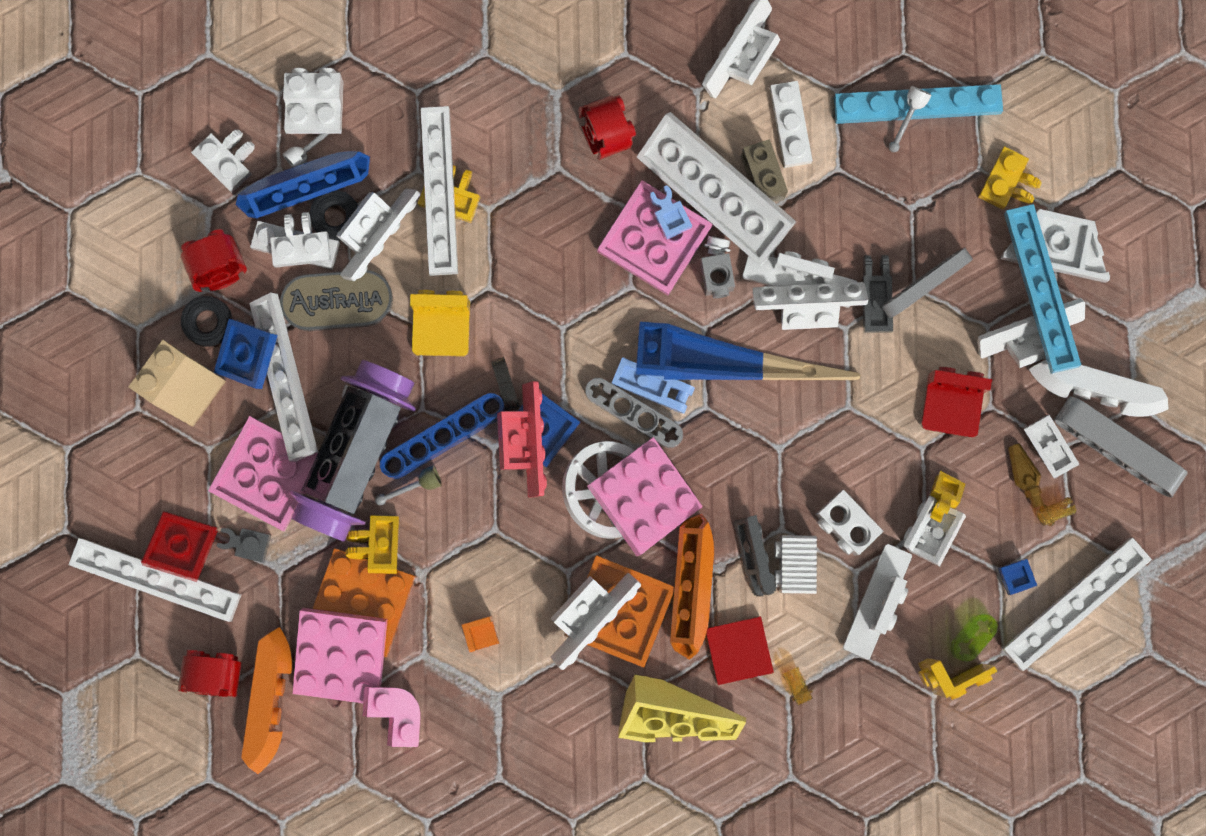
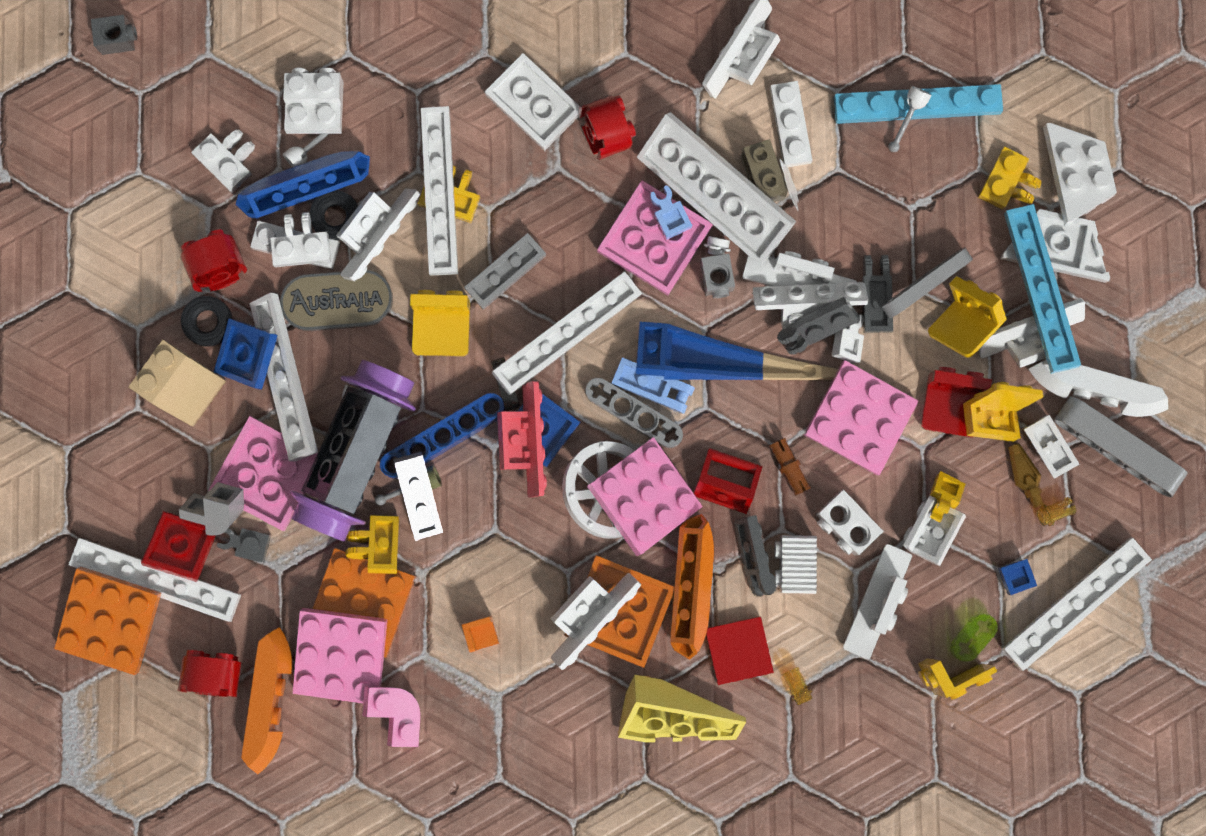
none -> orange plate [54,566,161,675]
none -> dark grey brick [91,15,138,55]
none -> light grey brick [179,482,244,536]
none -> plate [393,452,443,540]
none -> light grey plate [464,233,546,310]
none -> white plate [485,53,580,151]
none -> white plate [492,272,642,395]
none -> red tile [694,448,763,514]
none -> dark orange pin [769,438,811,496]
none -> dark grey hinge [777,297,860,355]
none -> white sticker [779,159,799,211]
none -> bright pink plate [804,360,919,475]
none -> white plate [832,315,864,364]
none -> yellow bracket [928,276,1007,358]
none -> yellow bracket [963,382,1044,442]
none -> white wing [1043,123,1117,226]

